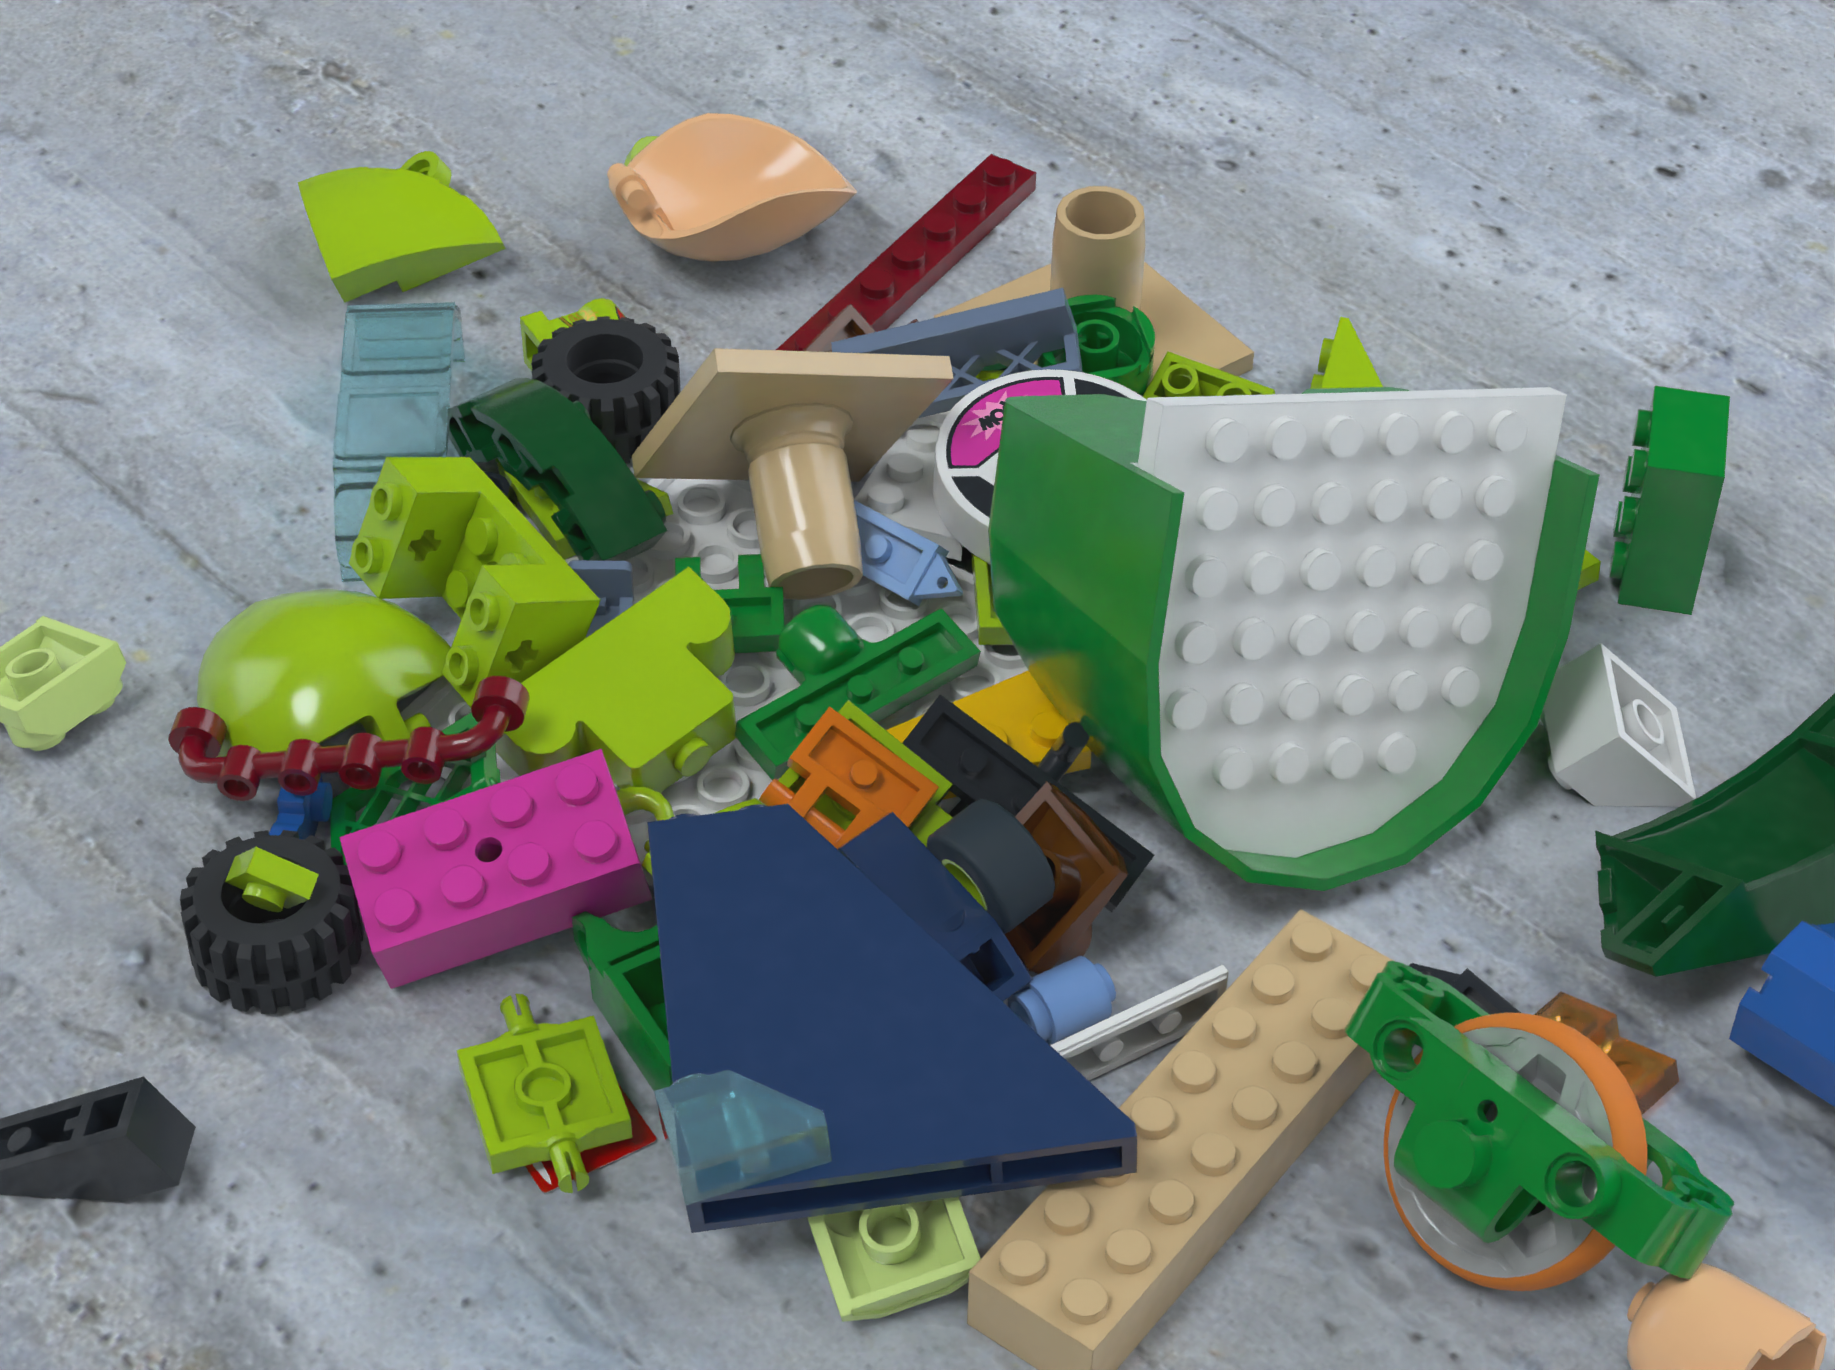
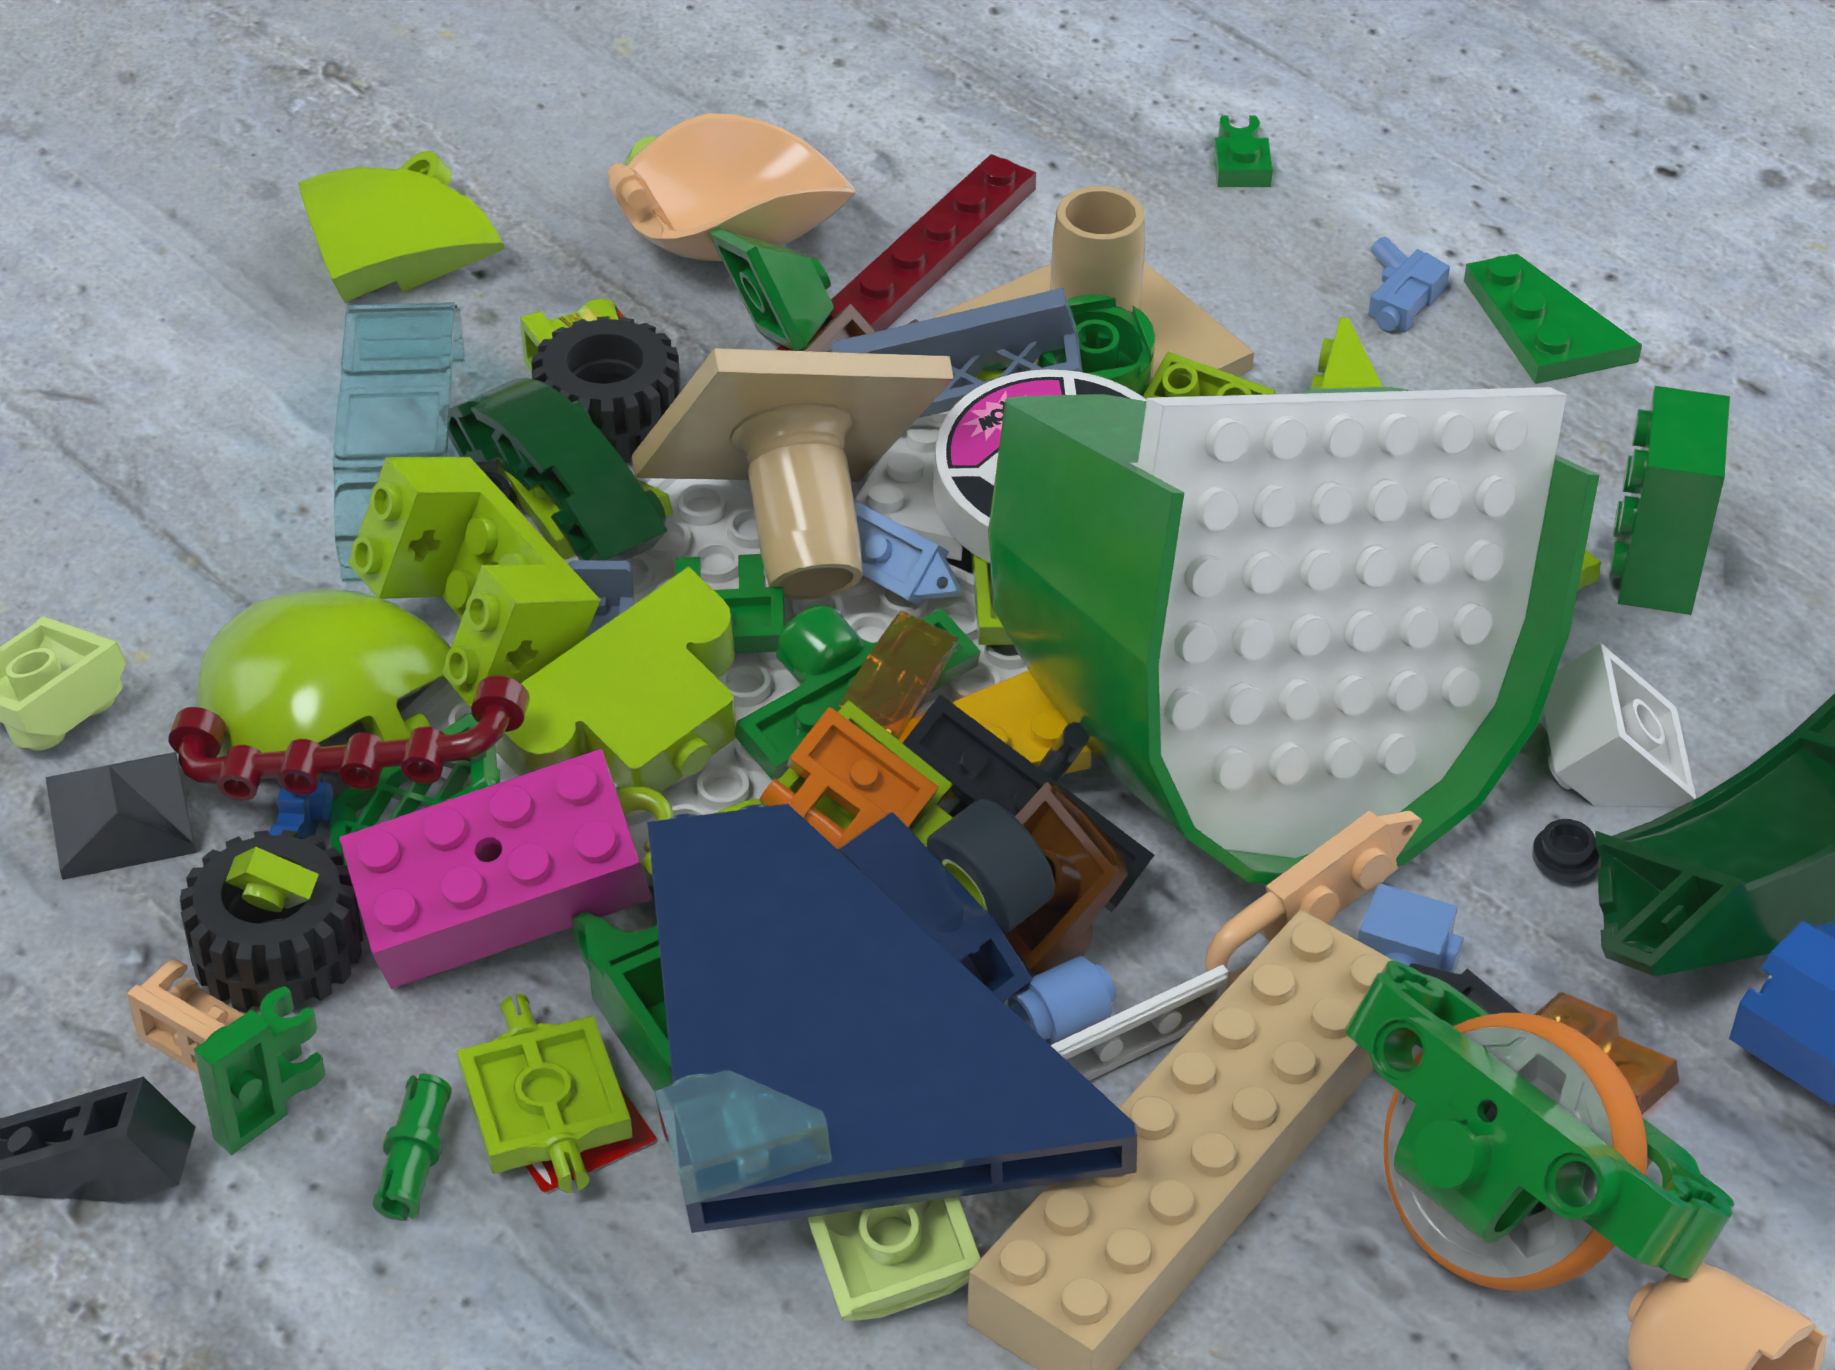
none -> black slope [45,752,196,880]
none -> light nougat hinge [127,959,244,1074]
none -> green plate [194,986,325,1155]
none -> green pin [372,1073,452,1221]
none -> green slope [709,228,834,351]
none -> clear orange slope [839,610,958,740]
none -> light nougat plate [1205,810,1422,989]
none -> green plate [1213,115,1273,187]
none -> medium blue brick [1358,883,1464,973]
none -> medium blue piece [1368,237,1450,333]
none -> green wing [1464,254,1642,384]
none -> black plate [1532,819,1600,881]

